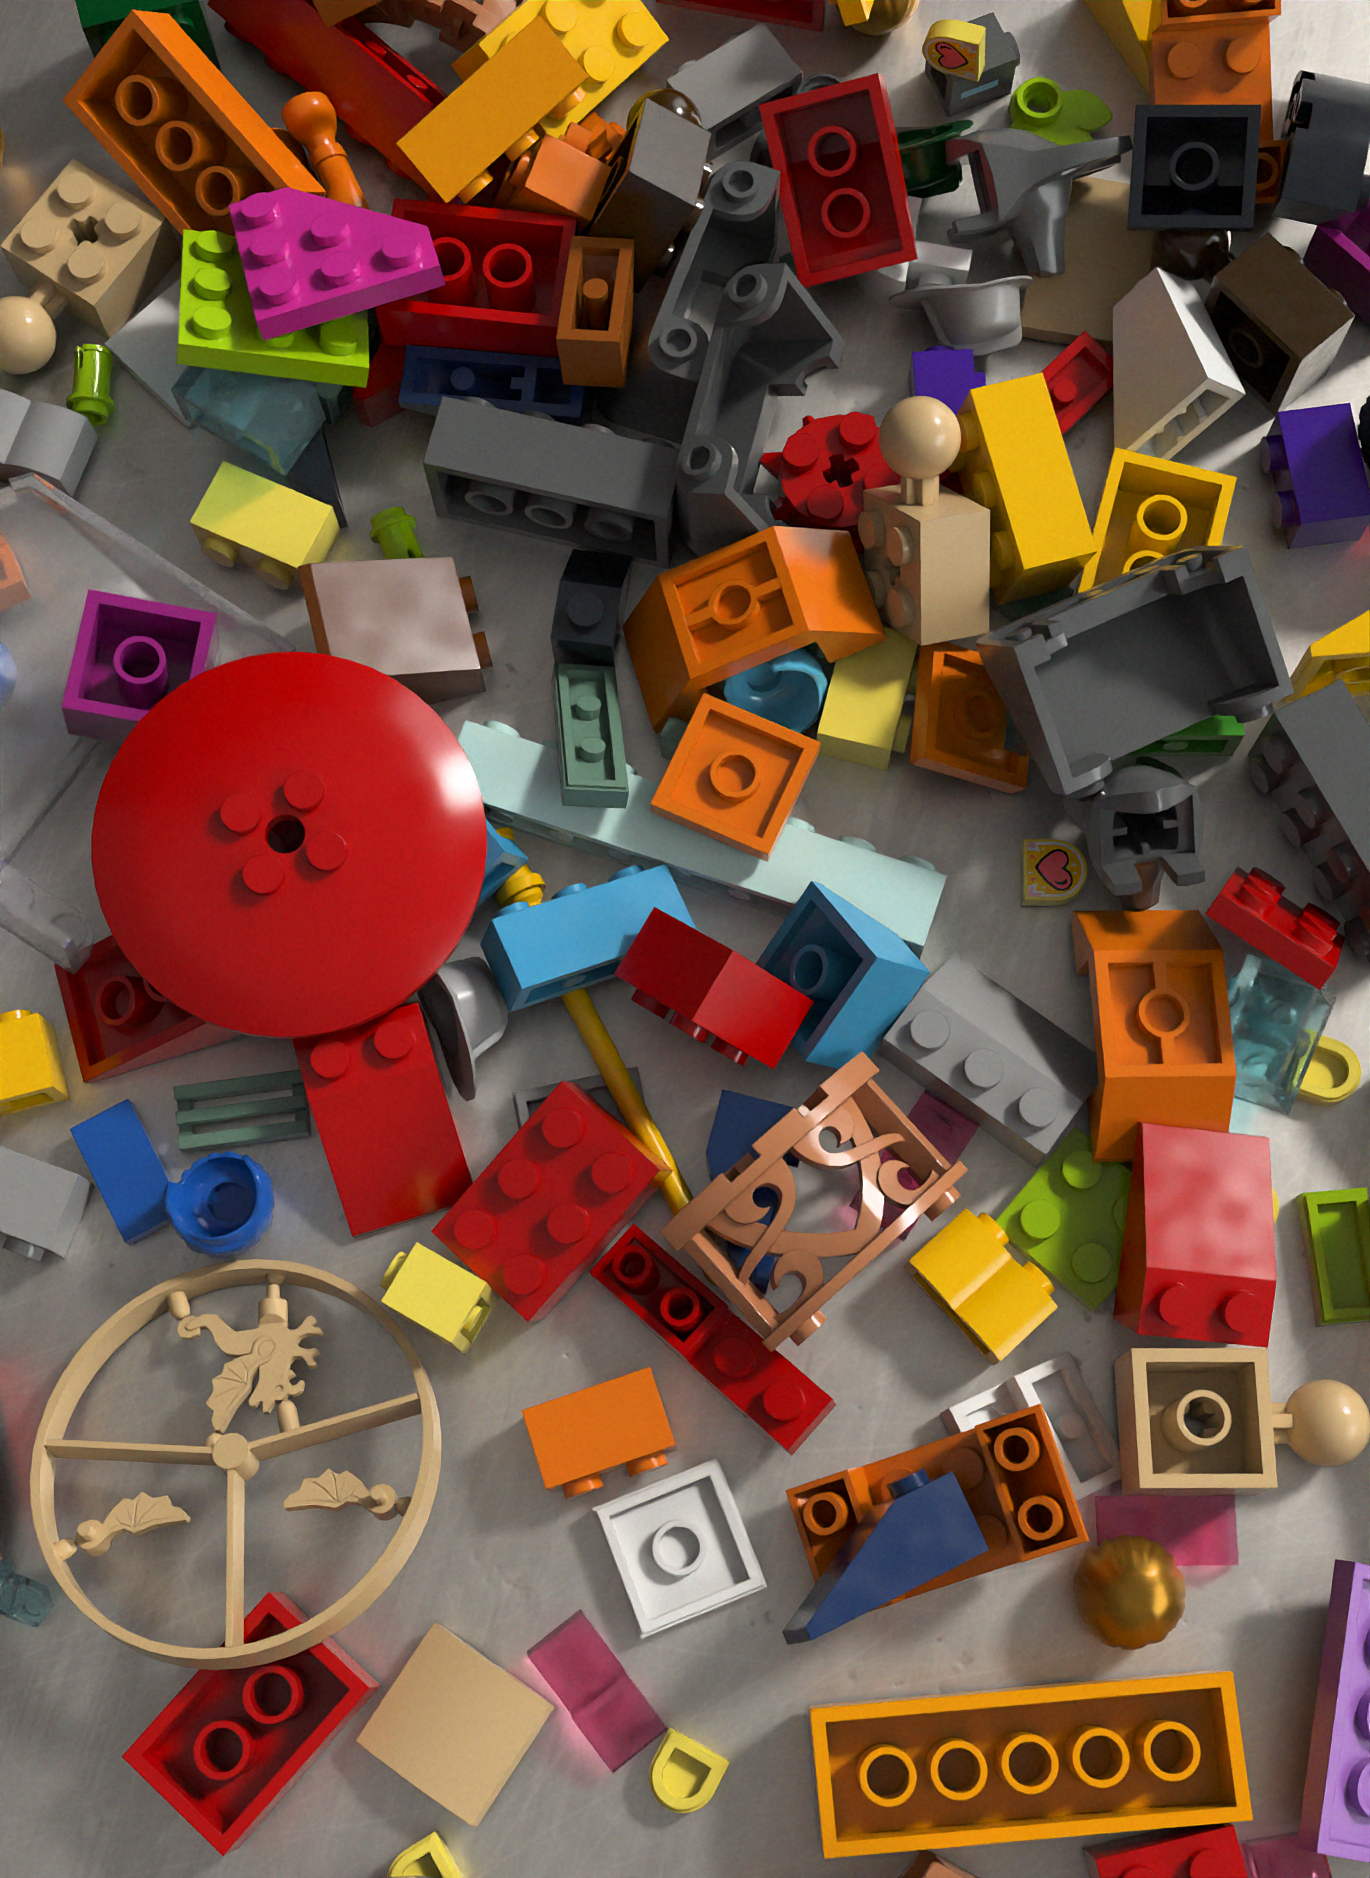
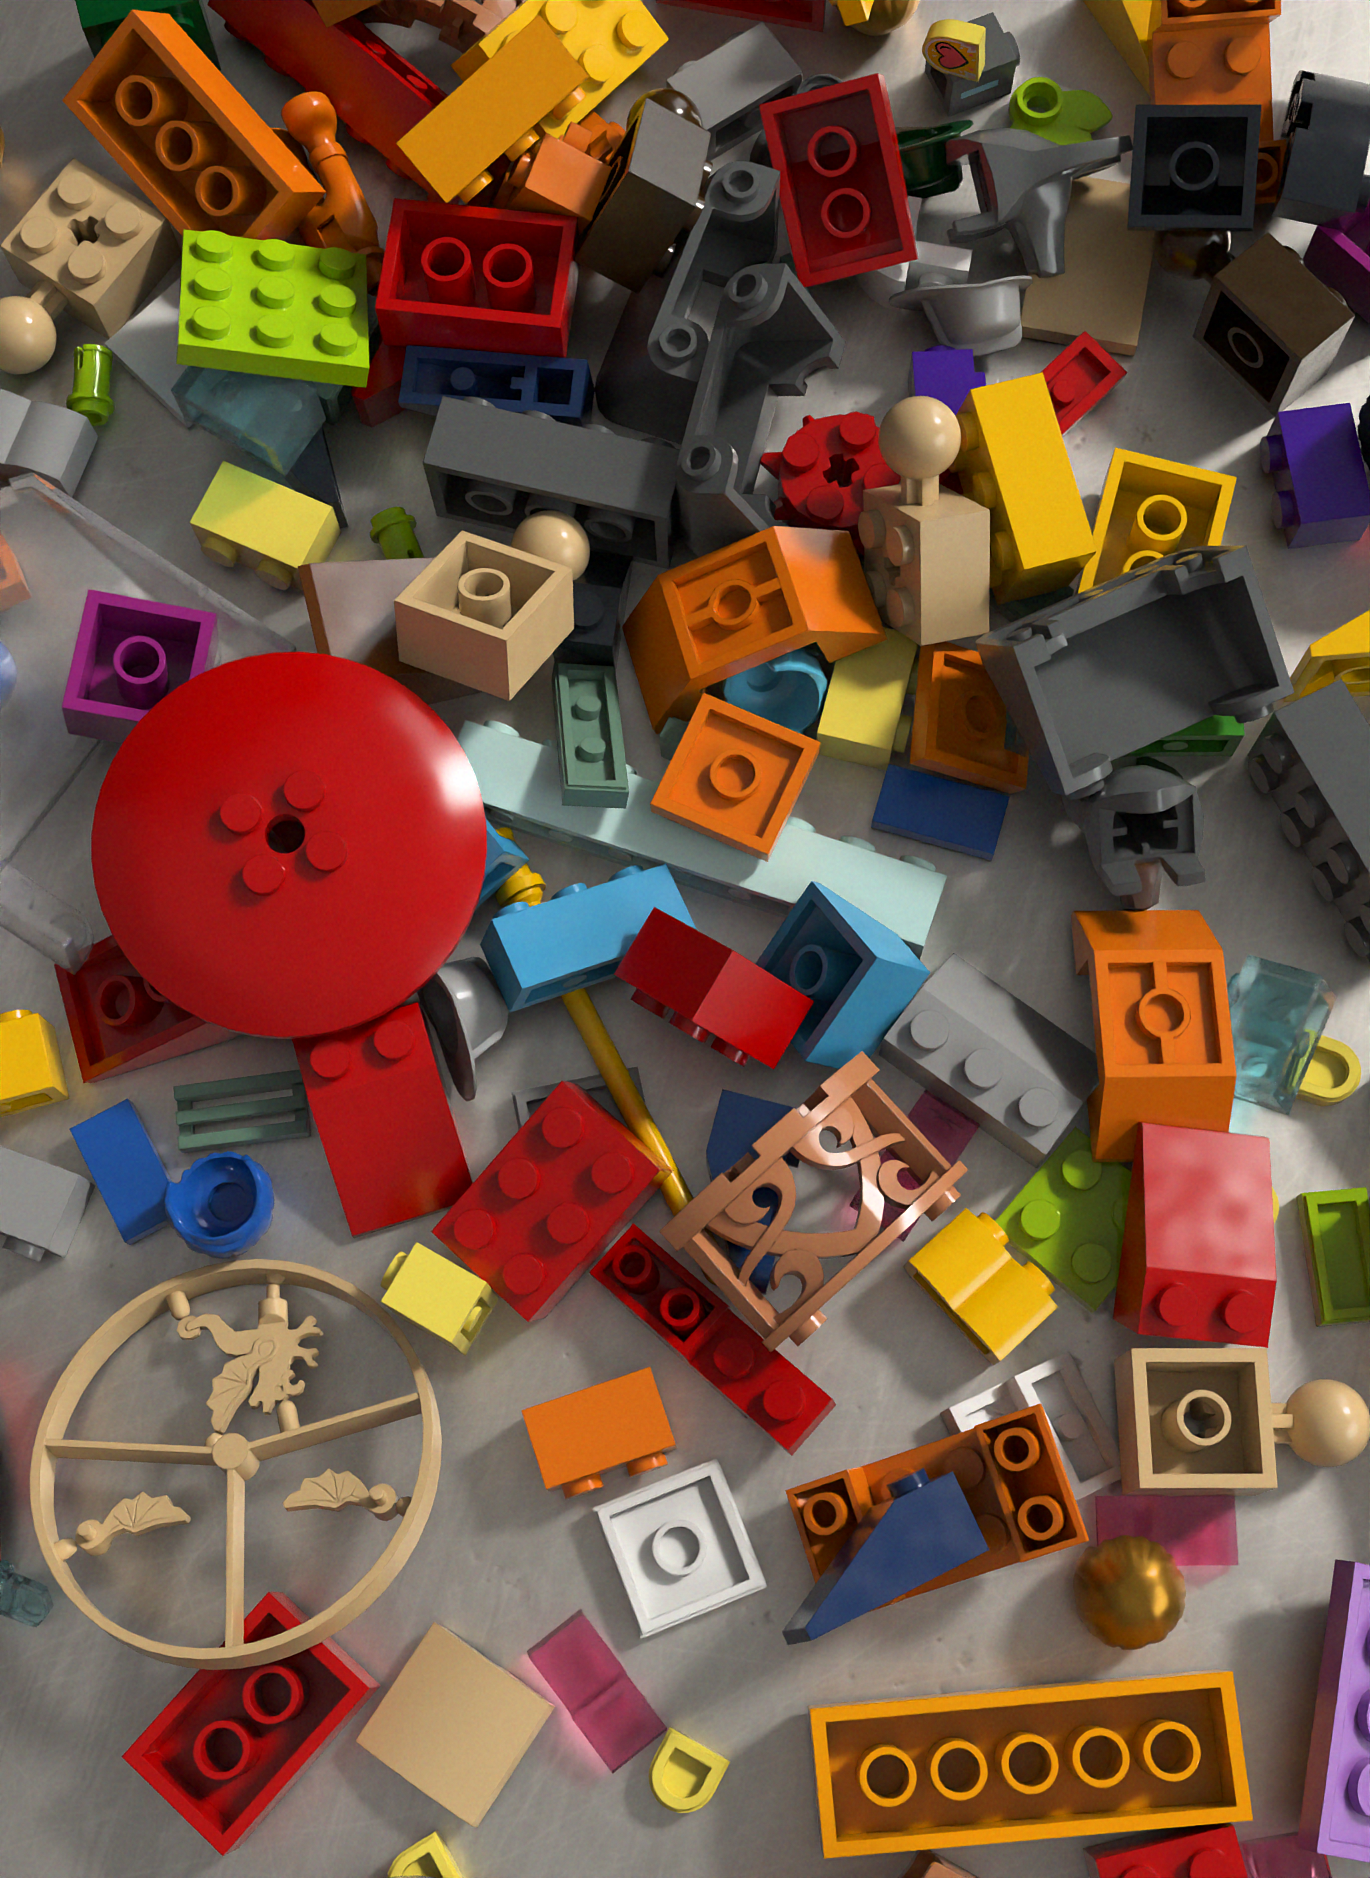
dark pink plate [228,187,446,340] -> none
dark orange slope [556,236,635,388] -> none
tile [1021,839,1088,906] -> none
white slope [1113,267,1246,460] -> none
red plate [1205,867,1345,990] -> none
none -> tan brick [394,510,590,701]
none -> blue tile [871,764,1010,861]

